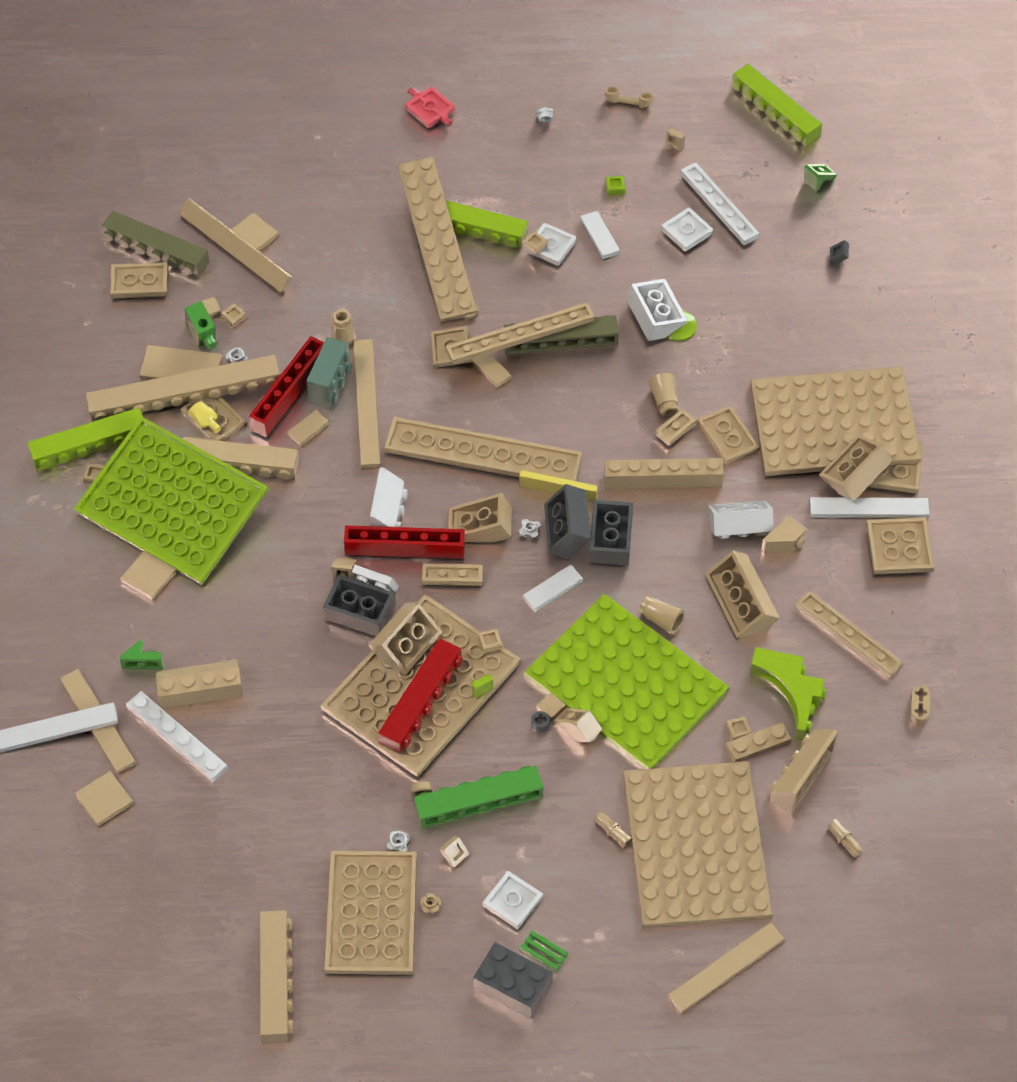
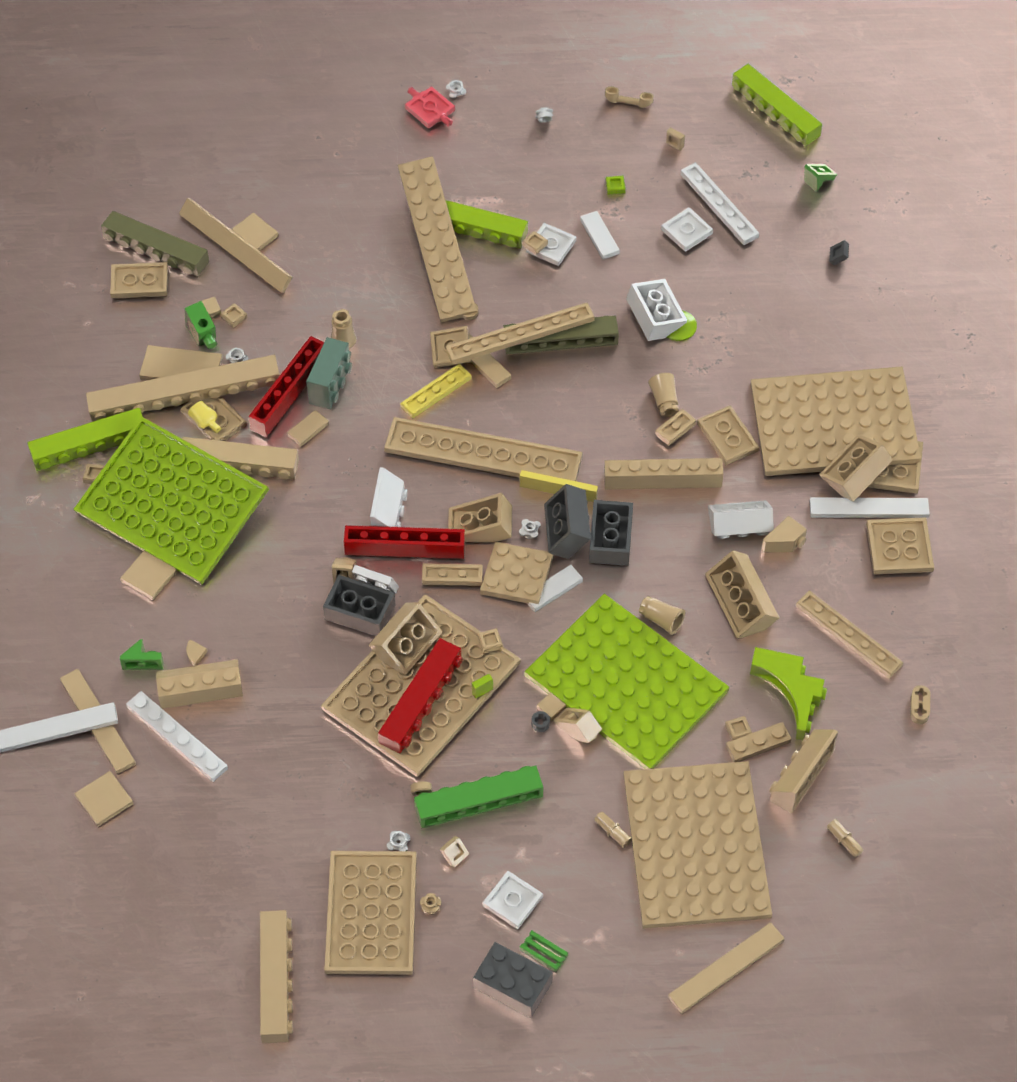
tan tile [354,339,381,469] -> none
none -> tan tile [186,639,207,666]
none -> light yellow tile [400,363,472,419]
none -> white plate [446,80,466,98]
none -> tan plate [480,542,553,604]

